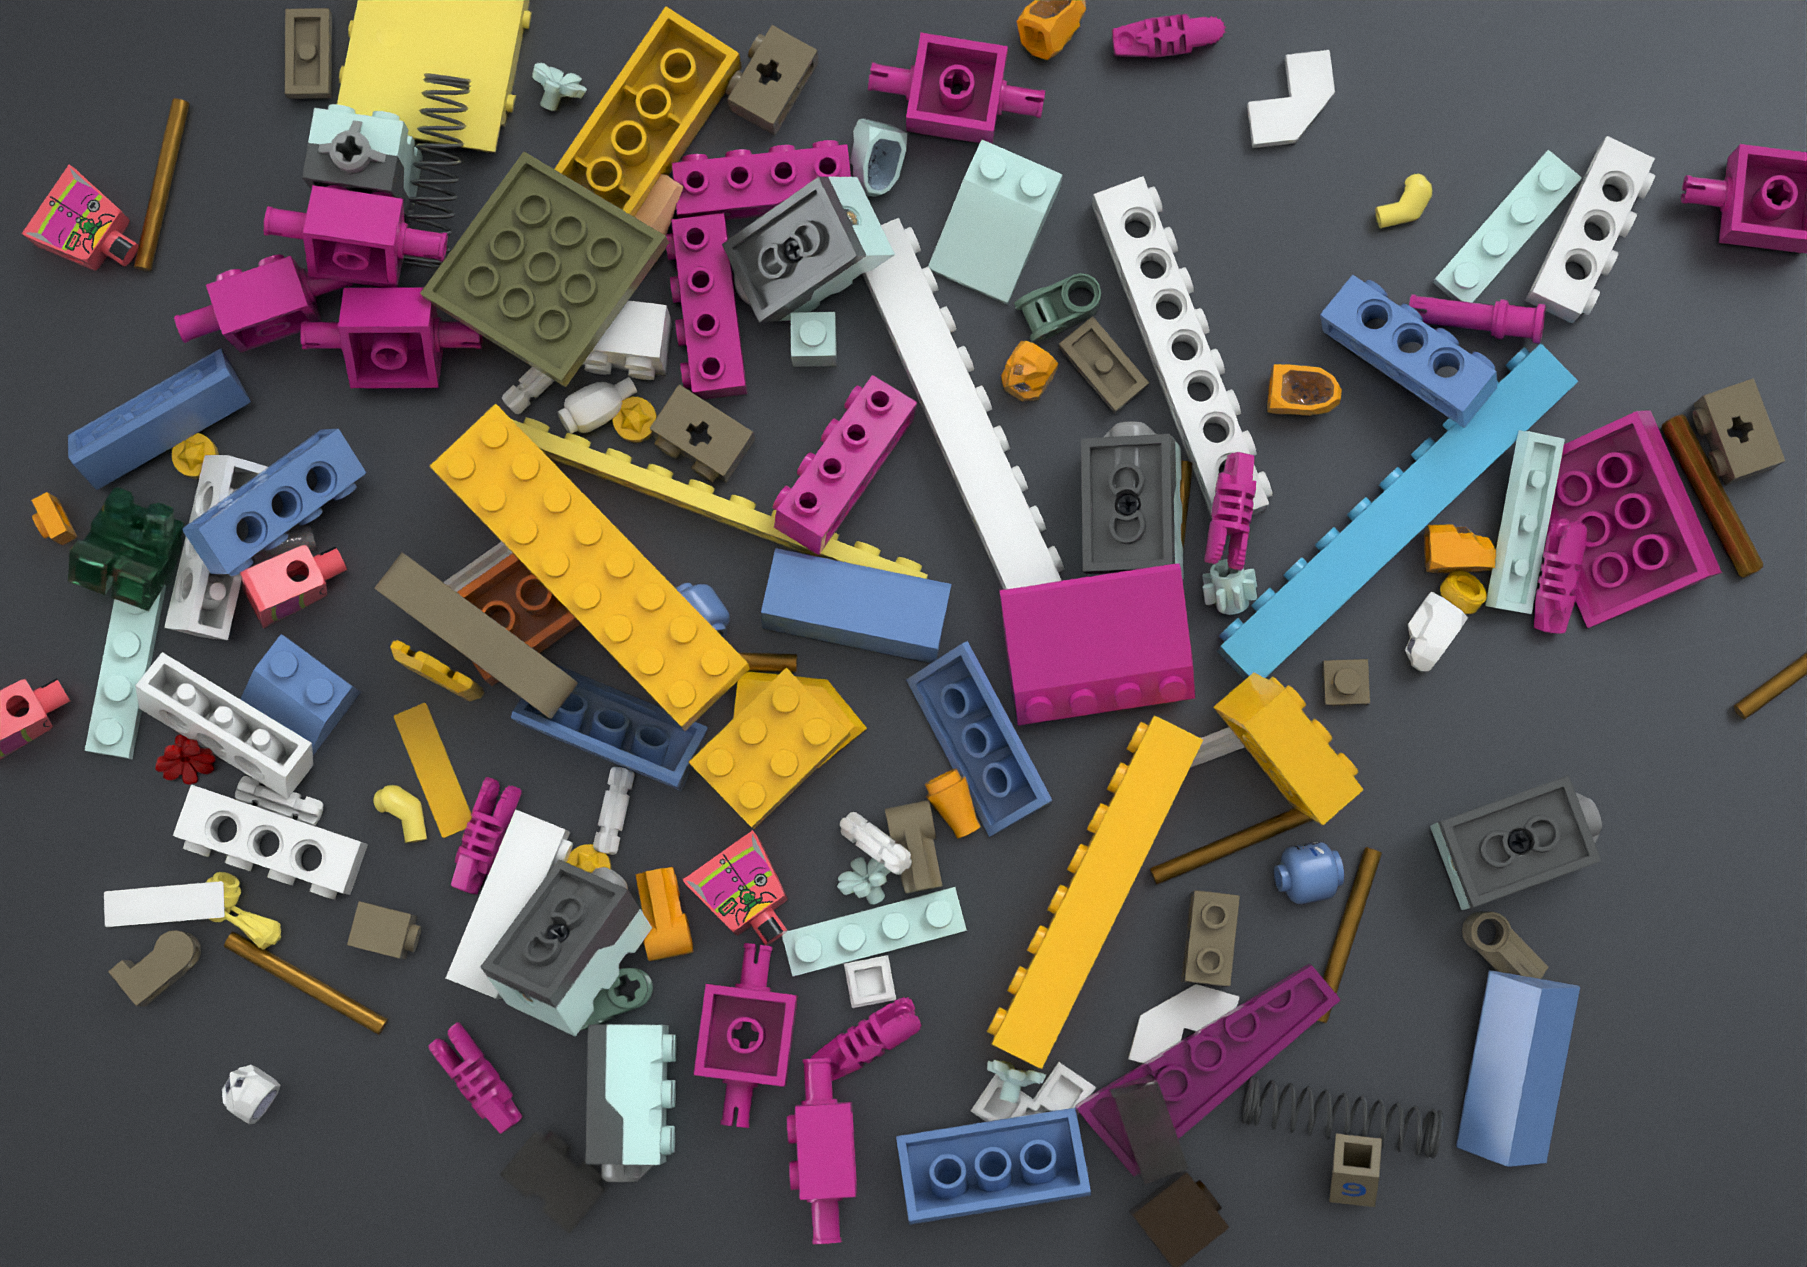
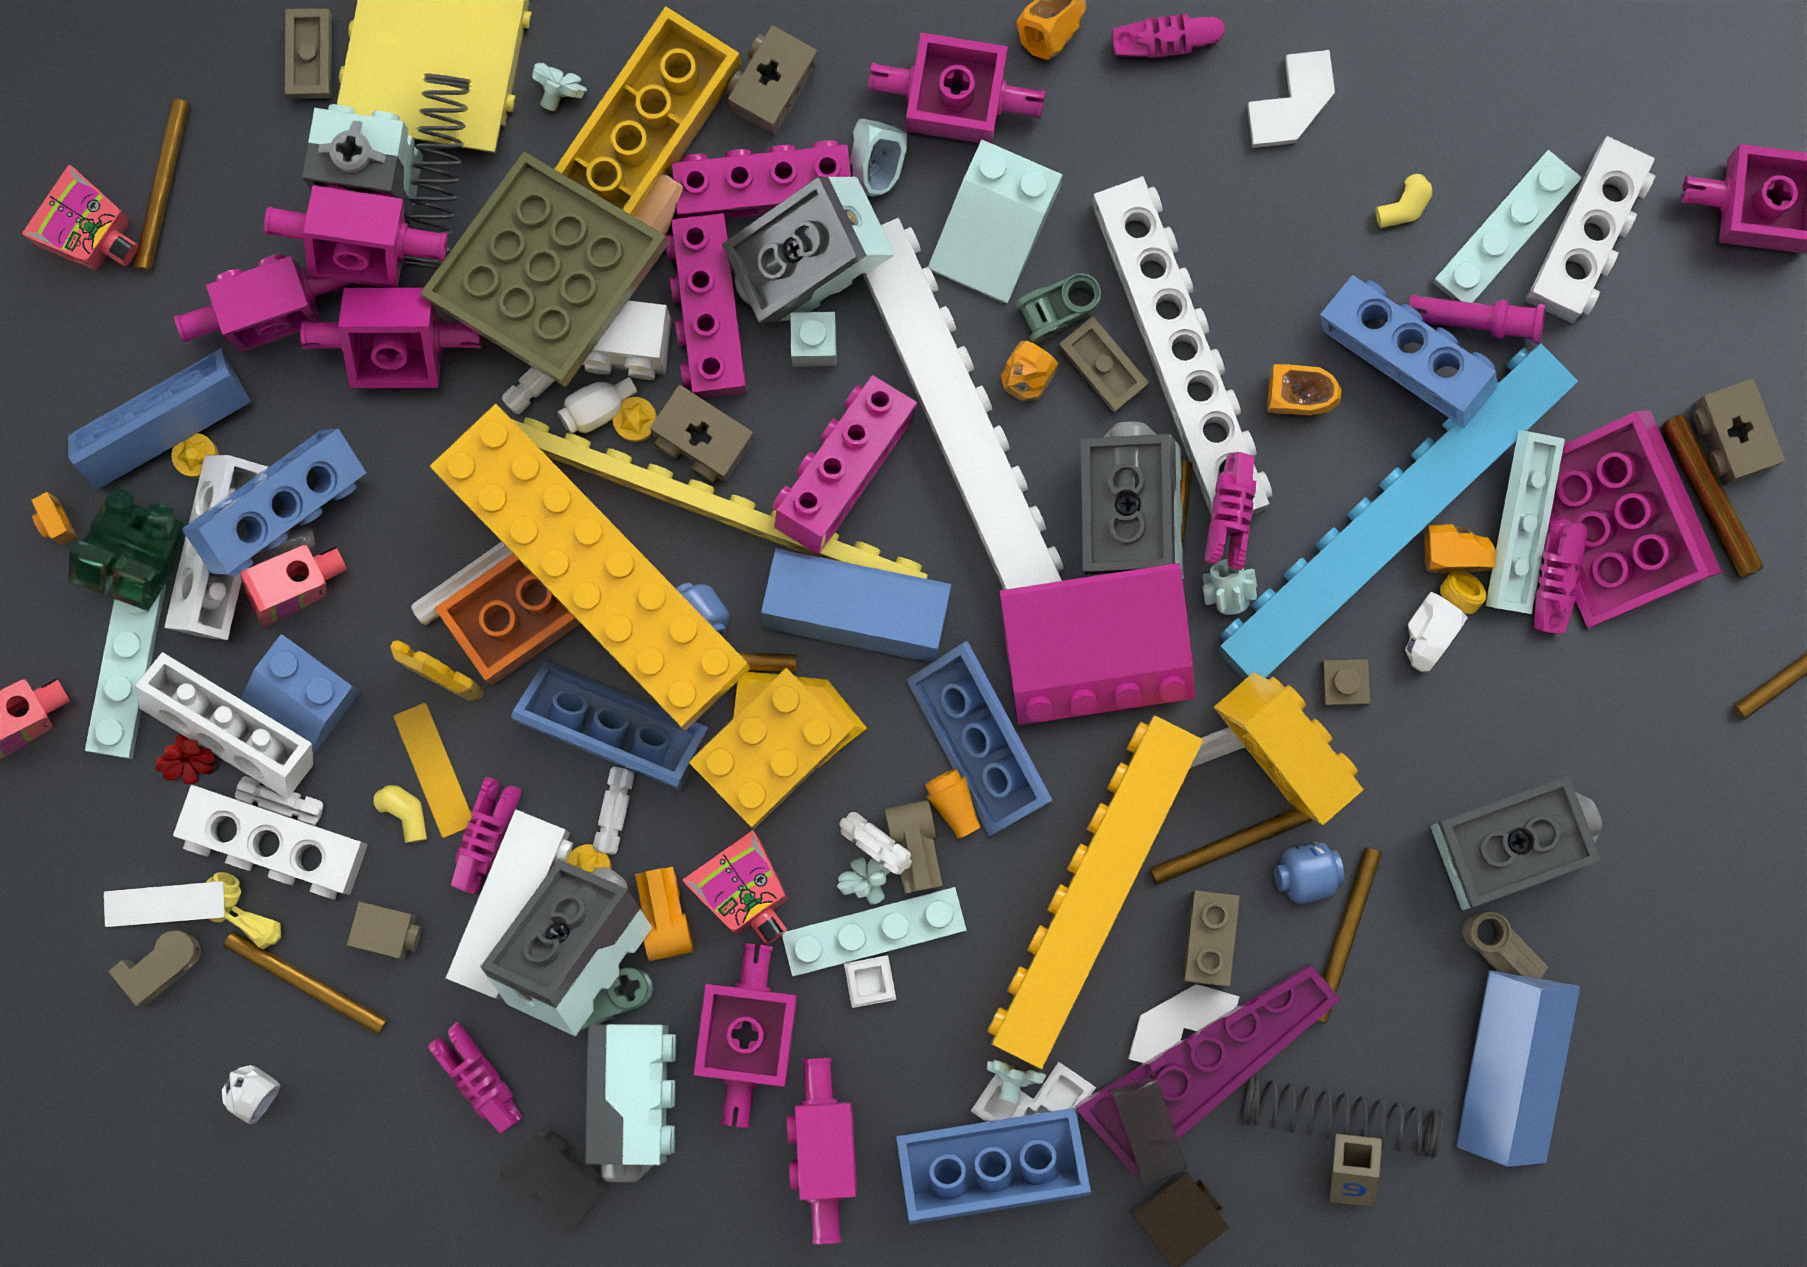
dark tan beam [374,552,578,719] -> none
dark pink hinge [811,997,921,1081] -> none

